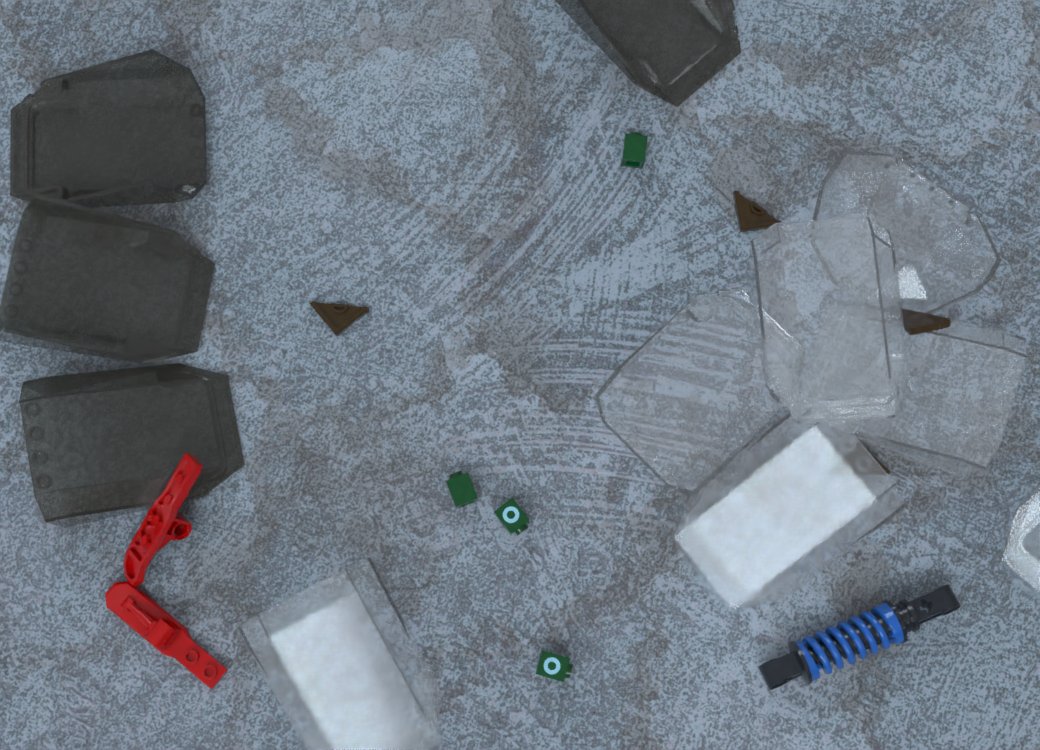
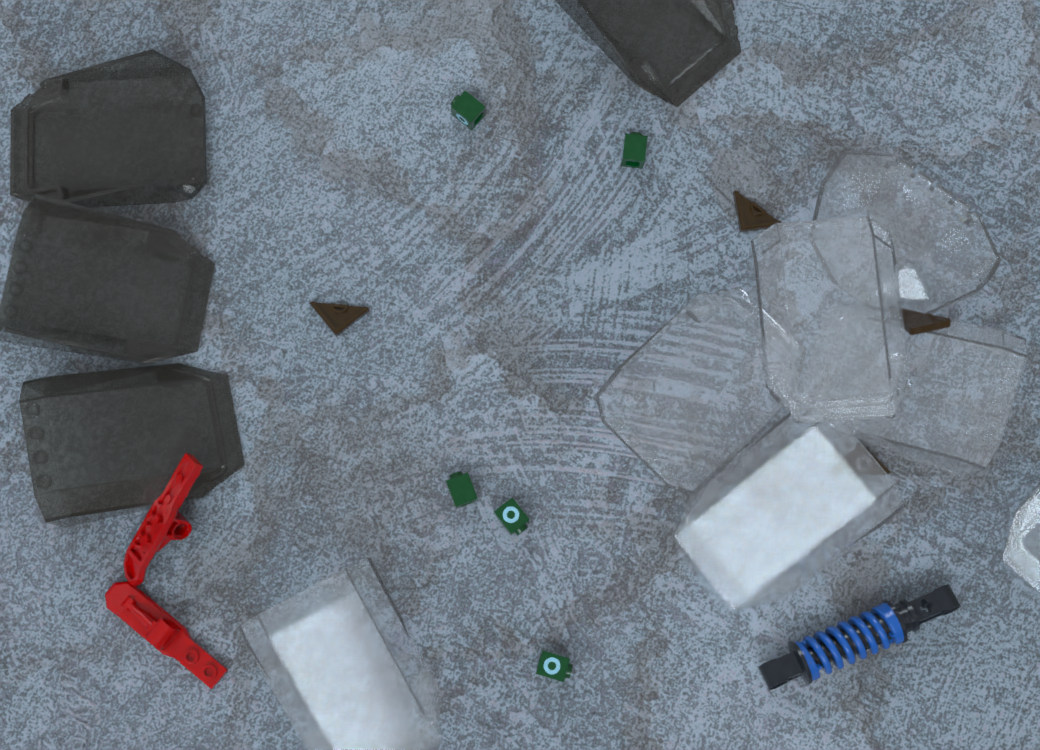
none -> dark green brick [451,91,486,131]

